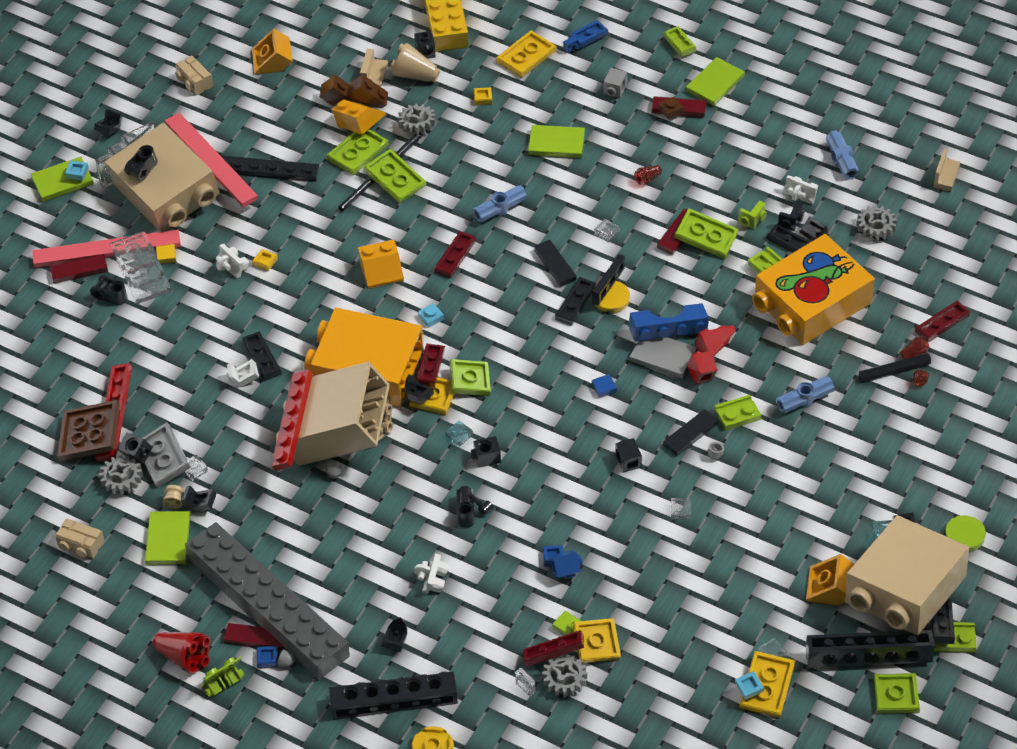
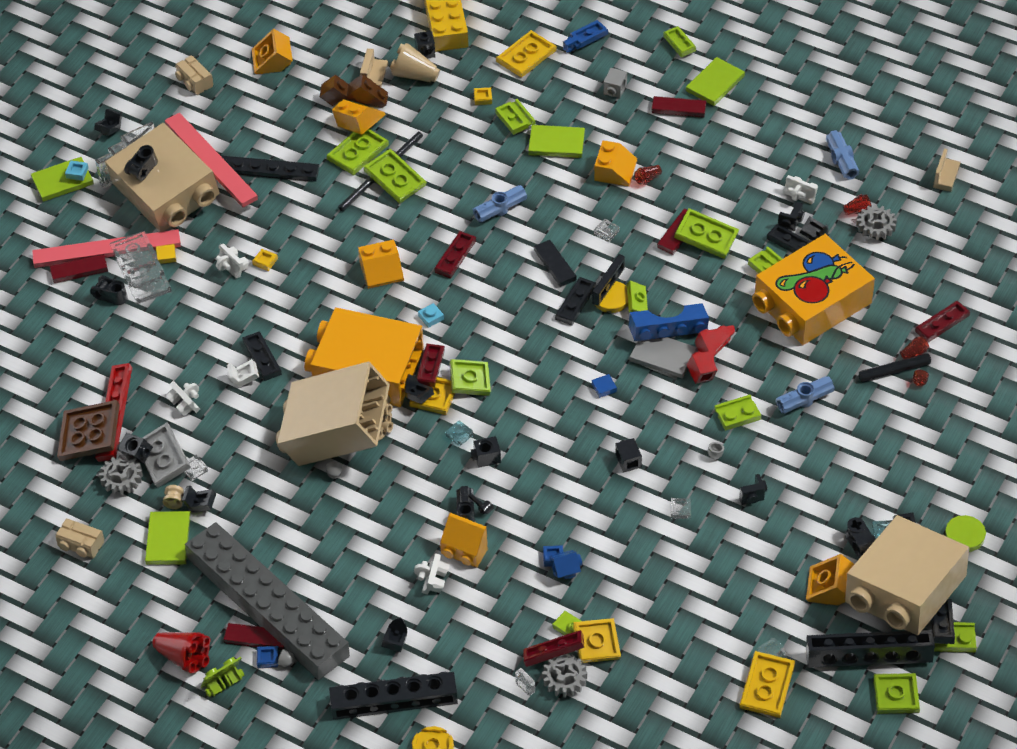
red plate [271,369,313,471] -> none
light grey gear [397,104,436,135] -> none
reddish brown plate [659,97,683,119] -> none
black tile [663,409,718,456] -> none
medium azure plate [735,671,764,700] -> none
lime bracket [738,200,767,229] -> none
none -> white hips [166,380,200,416]
none -> light orange slope [440,513,488,568]
none -> lime plate [495,99,535,135]
none -> light orange slope [594,140,637,187]
none -> lime plate [627,280,648,313]
none -> black bracket [739,474,767,505]
none -> clear red cone [843,194,872,216]
none -> black piece [845,517,876,558]

